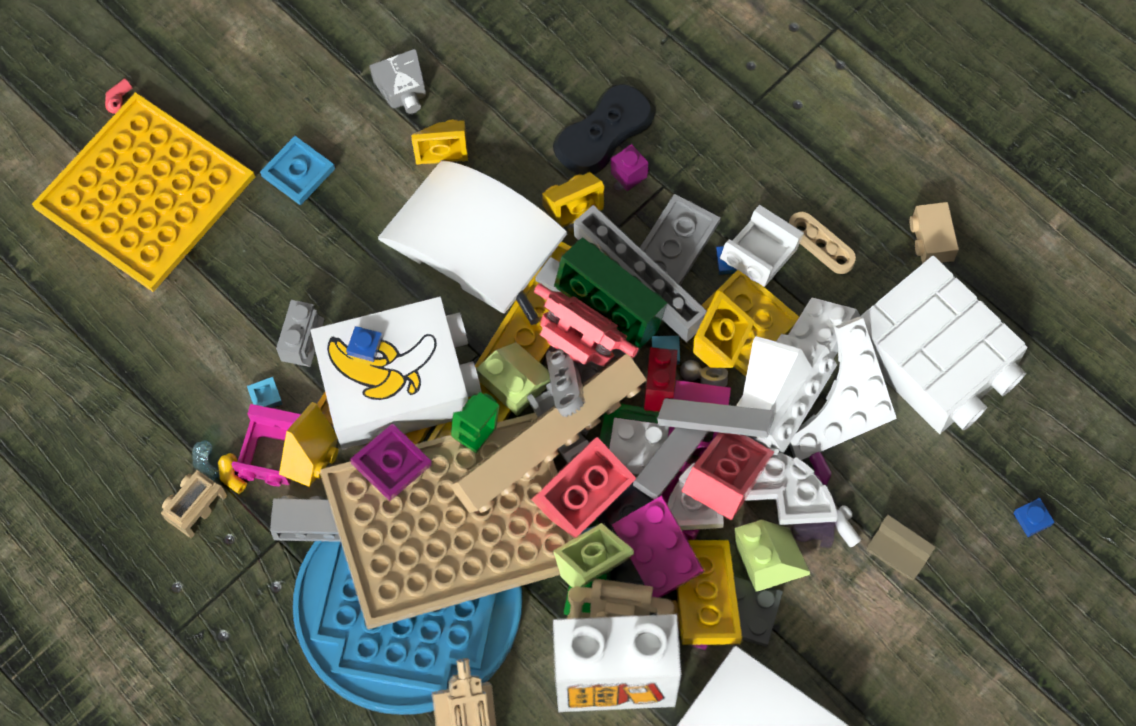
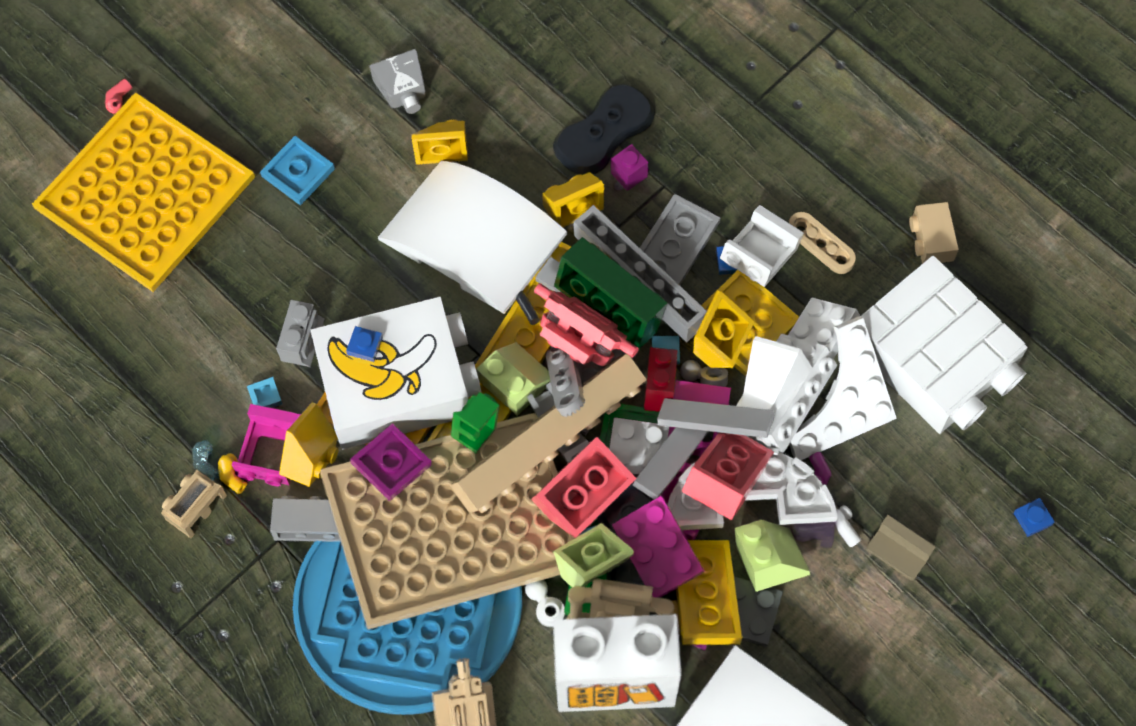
none -> white plate [525,580,565,627]

